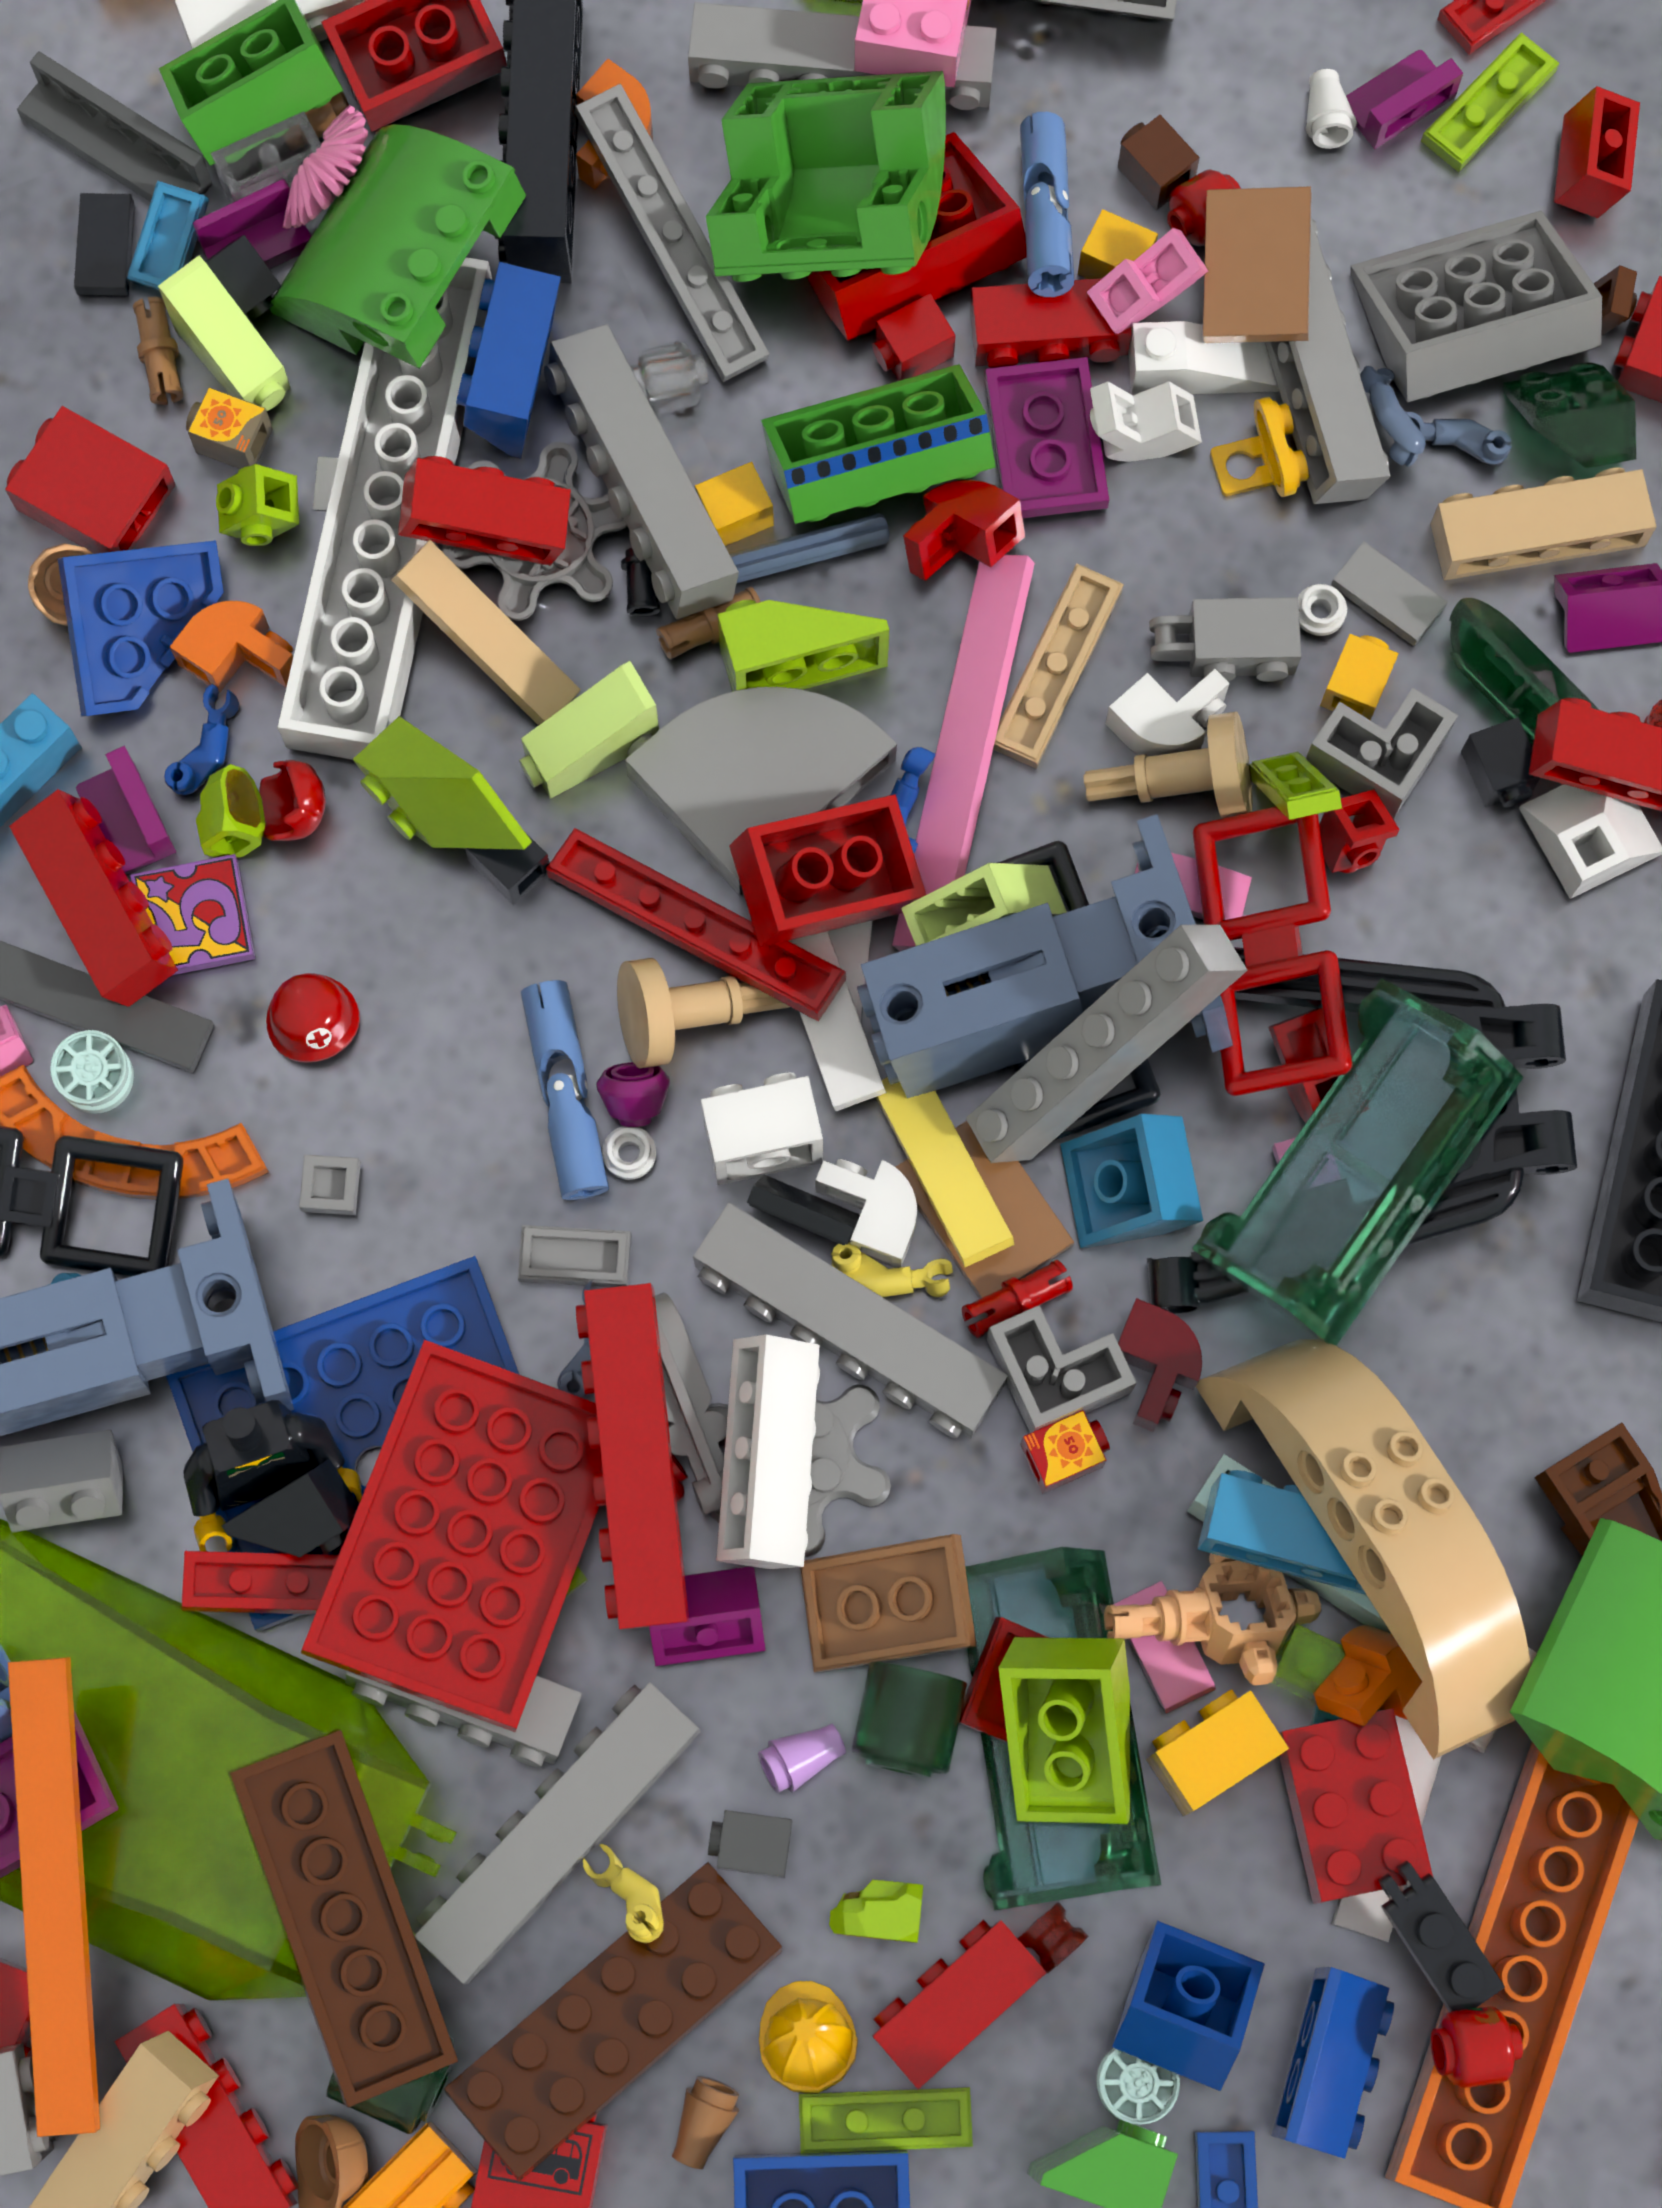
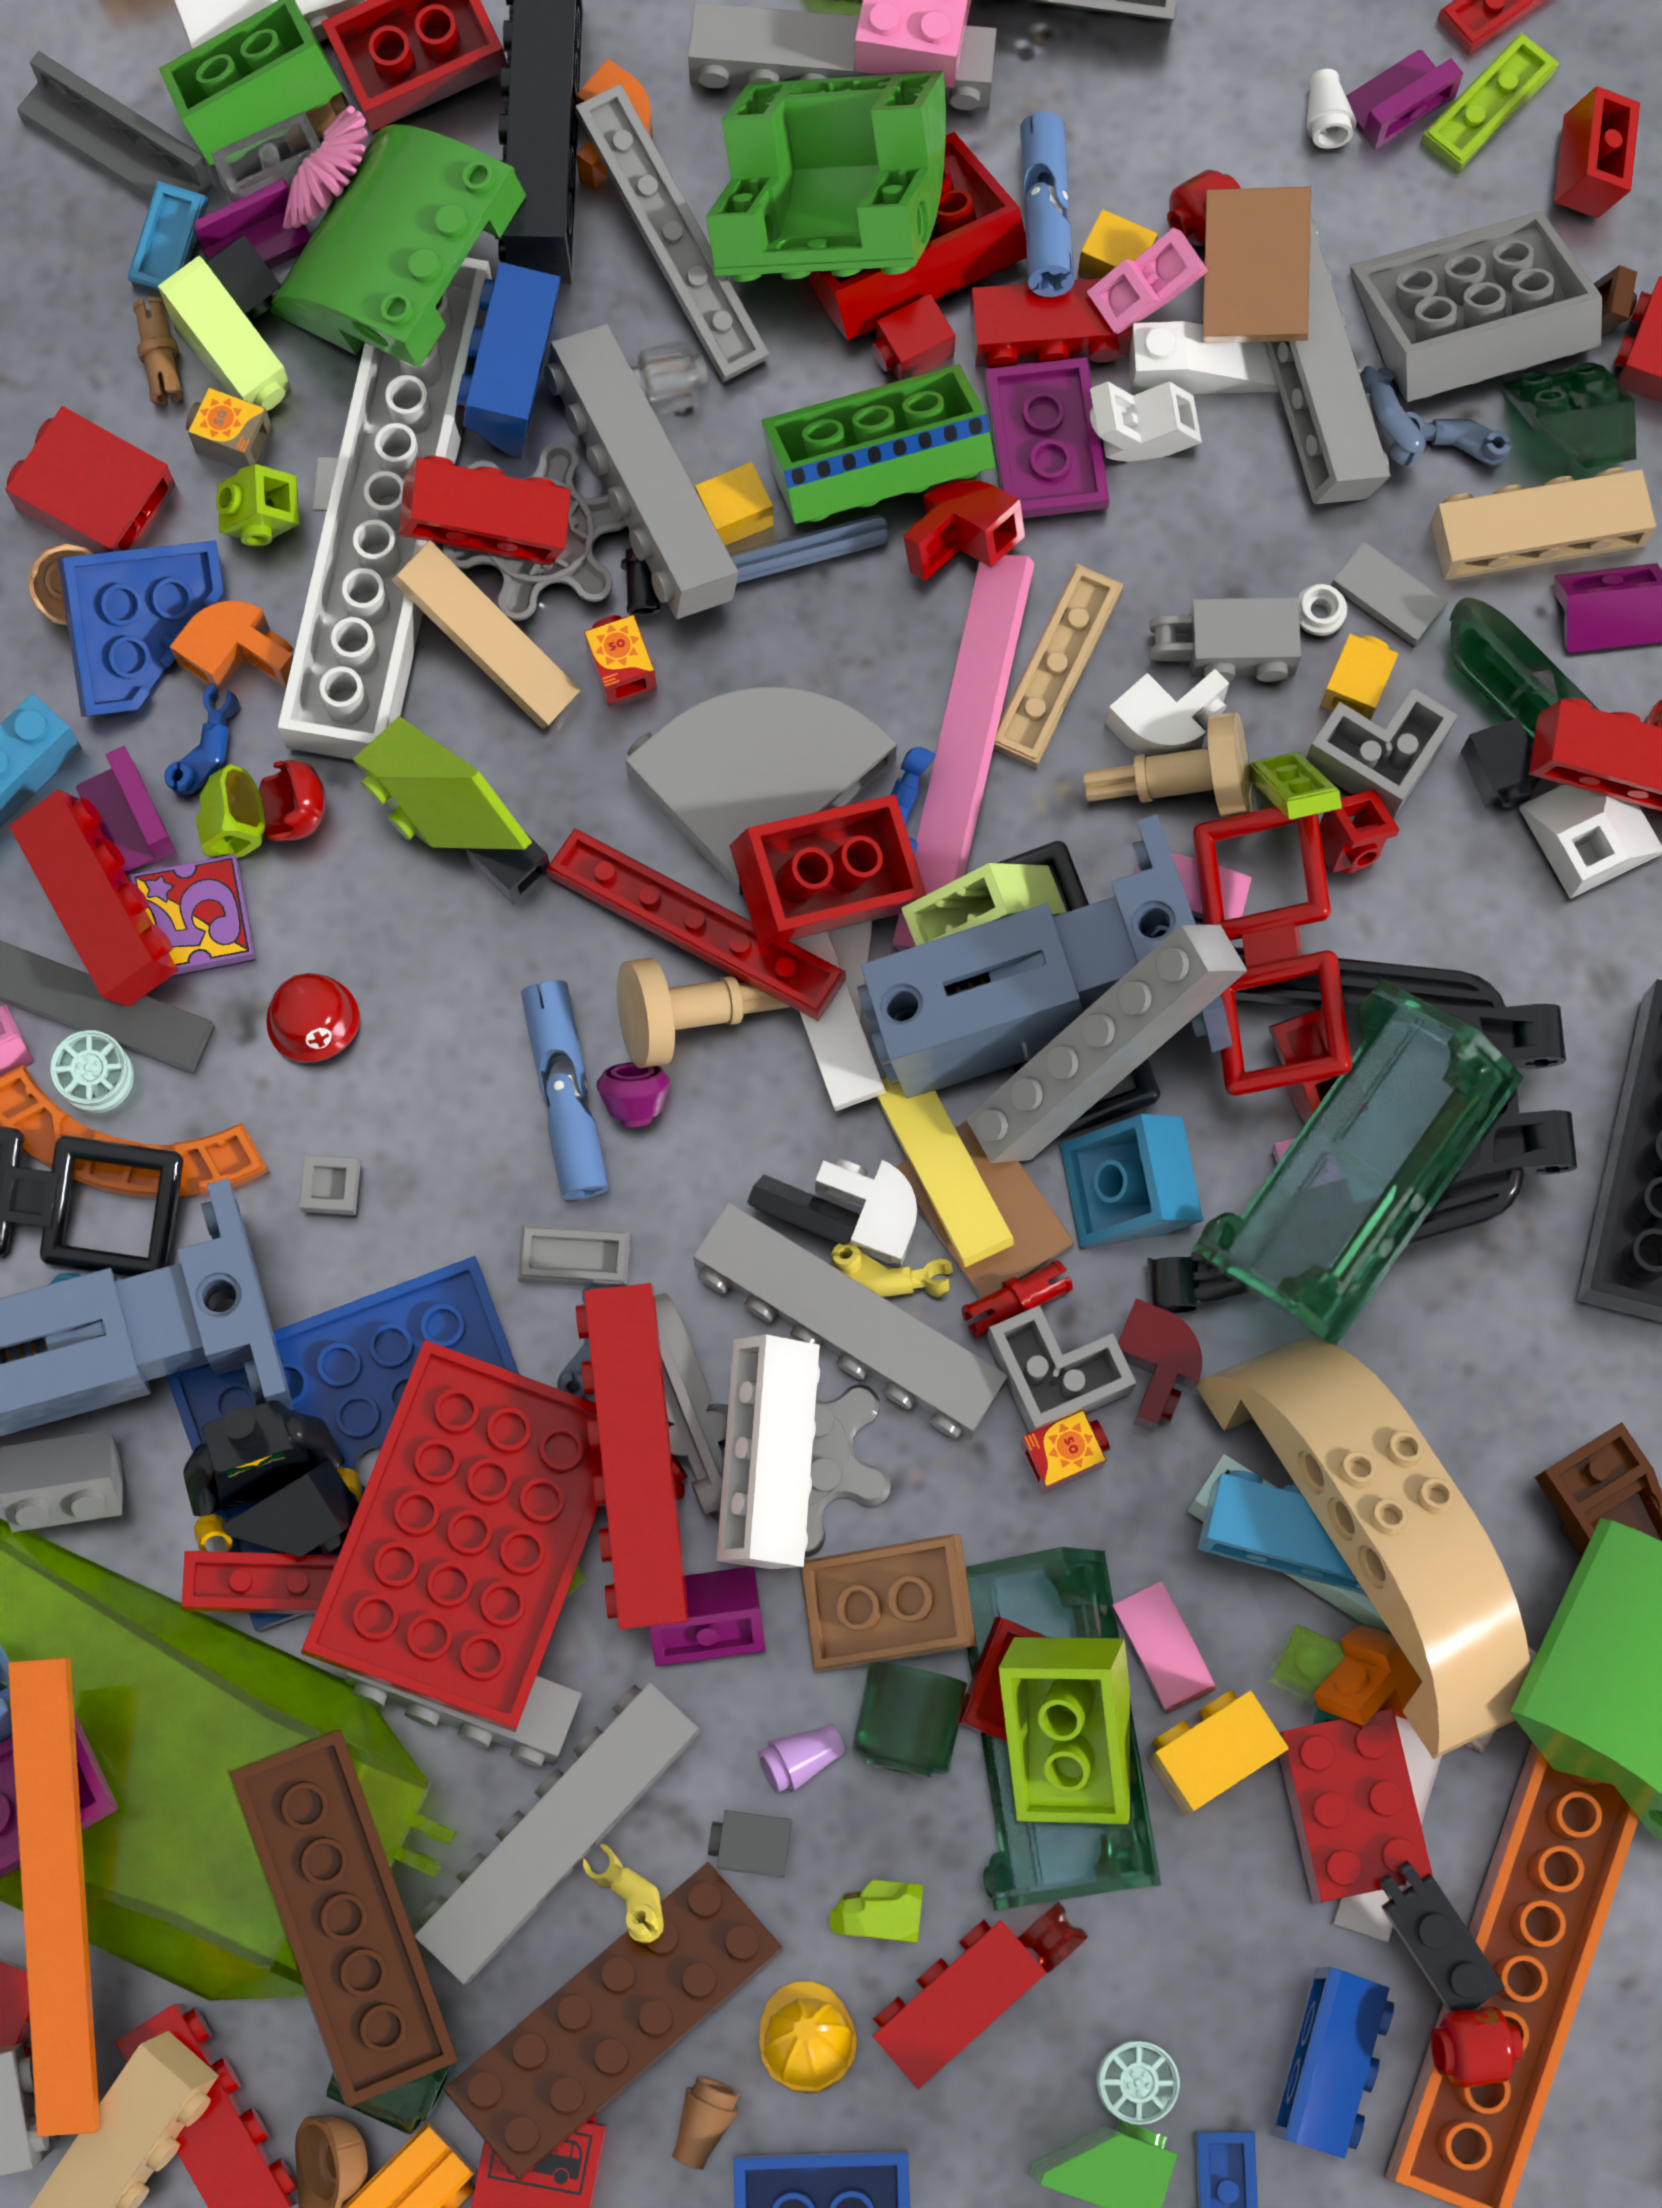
black tile [74,193,134,296] -> none
yellowish green slope [519,661,659,799] -> none
white plate [602,1126,656,1180] -> none
medium nougat pin [656,587,761,659] -> none
white brick [701,1072,823,1186] -> none
lime slope [717,600,890,692] -> none
lime tile [799,2087,973,2154] -> none
light nougat piece [1104,1553,1321,1685] -> none
blue brick [1112,1920,1265,2091] -> none
reddish brown brick [1117,114,1200,211] -> none
yellow bracket [1210,397,1309,497] -> none
none -> brick [584,614,657,705]

